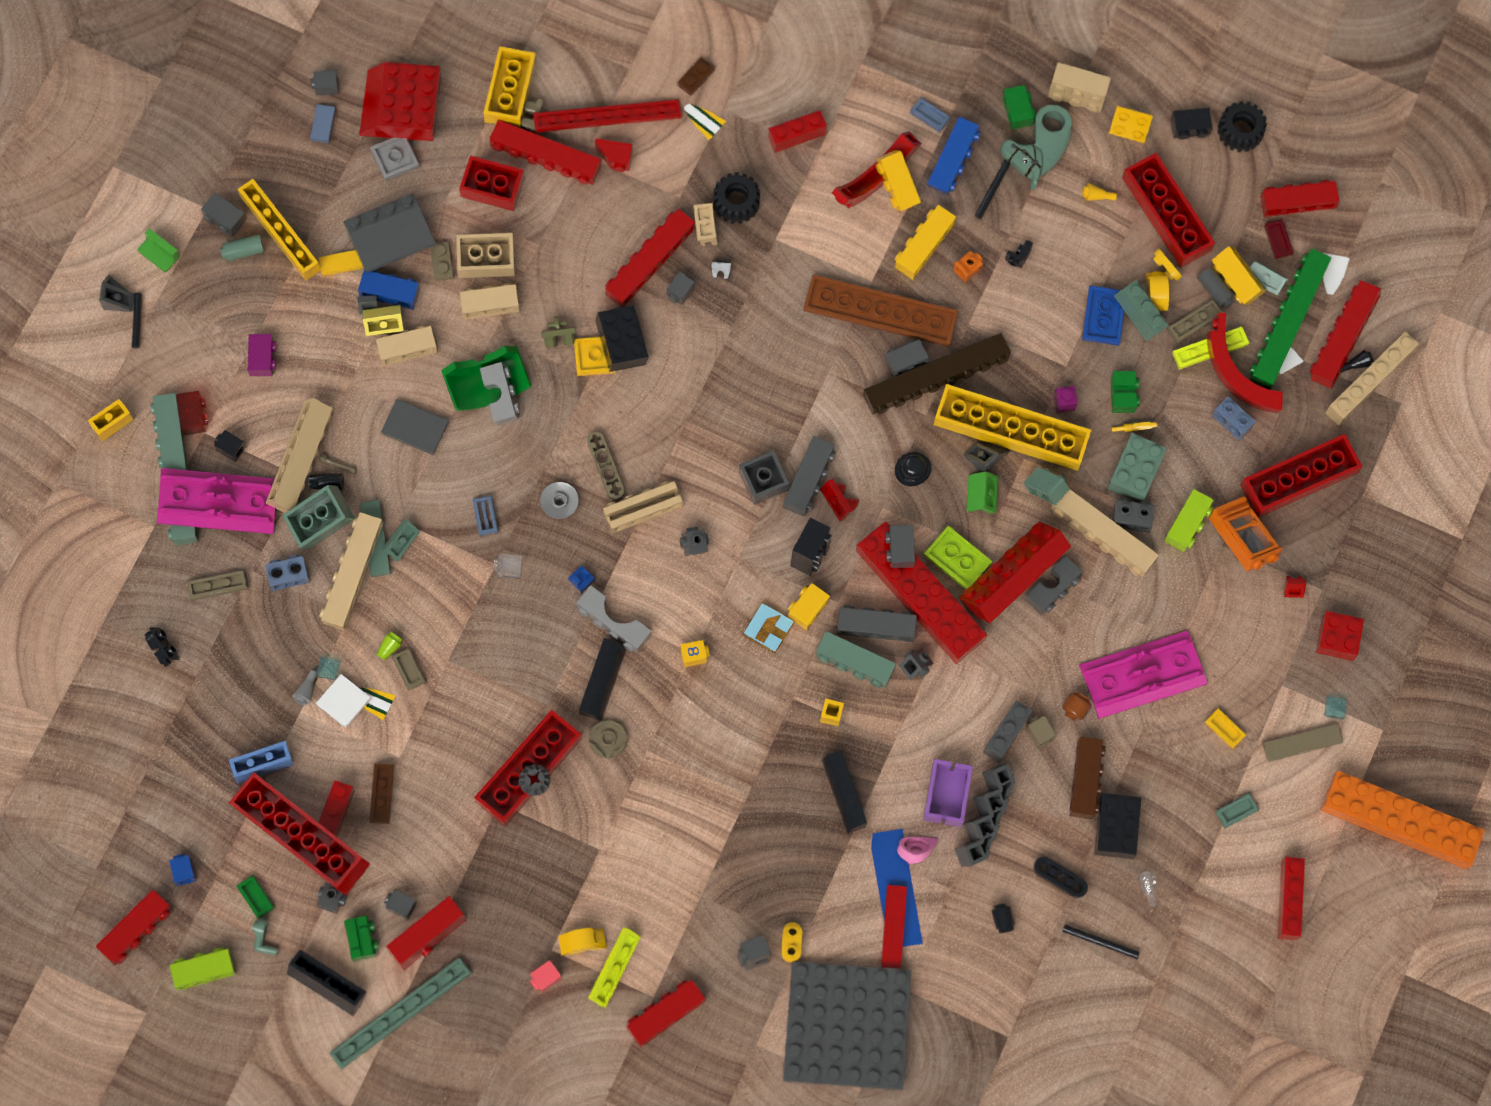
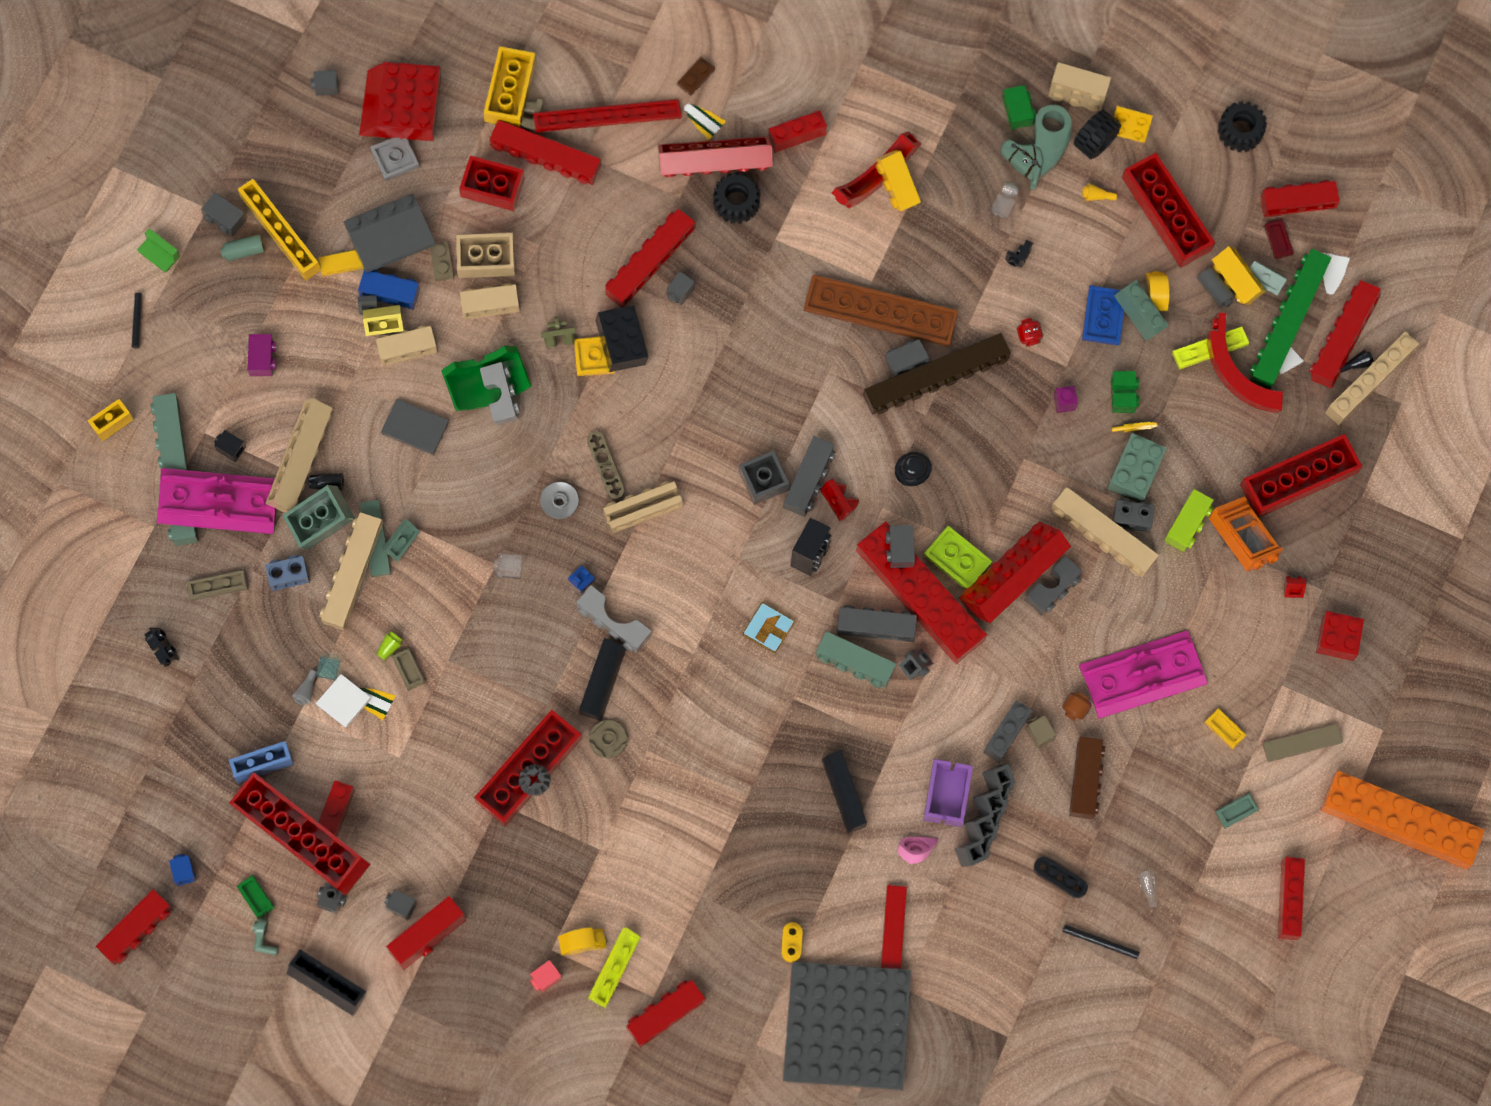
dark grey slope [99,275,135,312] -> none
lime brick [169,947,236,991] -> none
clear red brick [176,390,209,436] -> none
sand blue tile [310,104,336,143] -> none
dark tan hinge [319,455,357,474] -> none
sand green tile [330,957,472,1070] -> none
green brick [344,916,379,962] -> none
reddish brown plate [369,764,394,824] -> none
sand blue tile [472,495,498,537] -> none
red slope [595,138,633,172] -> none
dark grey brick [680,527,709,556] -> none
yellow brick [680,640,710,667] -> none
tan hinge [694,203,718,246] -> none
tile [712,259,731,279] -> none
dark grey arch [737,935,770,971] -> none
yellow brick [788,583,830,631] -> none
yellow brick [820,698,844,727] -> none
blue sticker [871,829,923,947] -> none
yellow brick [894,205,957,280] -> none
sand blue tile [910,97,951,133] -> none
blue wedge [927,116,981,195] -> none
yellow brick [933,384,1091,471] -> none
orange brick [953,251,983,283] -> none
dark grey slope [963,442,1010,472] -> none
bright green panel [967,471,998,514] -> none
black bar [975,159,1010,219] -> none
black brick [991,903,1015,934] -> none
sand green brick [1023,467,1069,505] -> none
black brick [1094,793,1141,859] -> none
yellow plate [1153,249,1183,281] -> none
dark tan tile [1167,299,1223,344] -> none
black brick [1171,108,1213,140] -> none
sand blue brick [1212,397,1256,441] -> none
clear light blue tile [1324,696,1347,719] -> none
none -> brick [658,136,773,177]
none -> clear plate [990,182,1019,219]
none -> red head [1017,318,1043,347]
none -> black tyre [1073,109,1121,159]

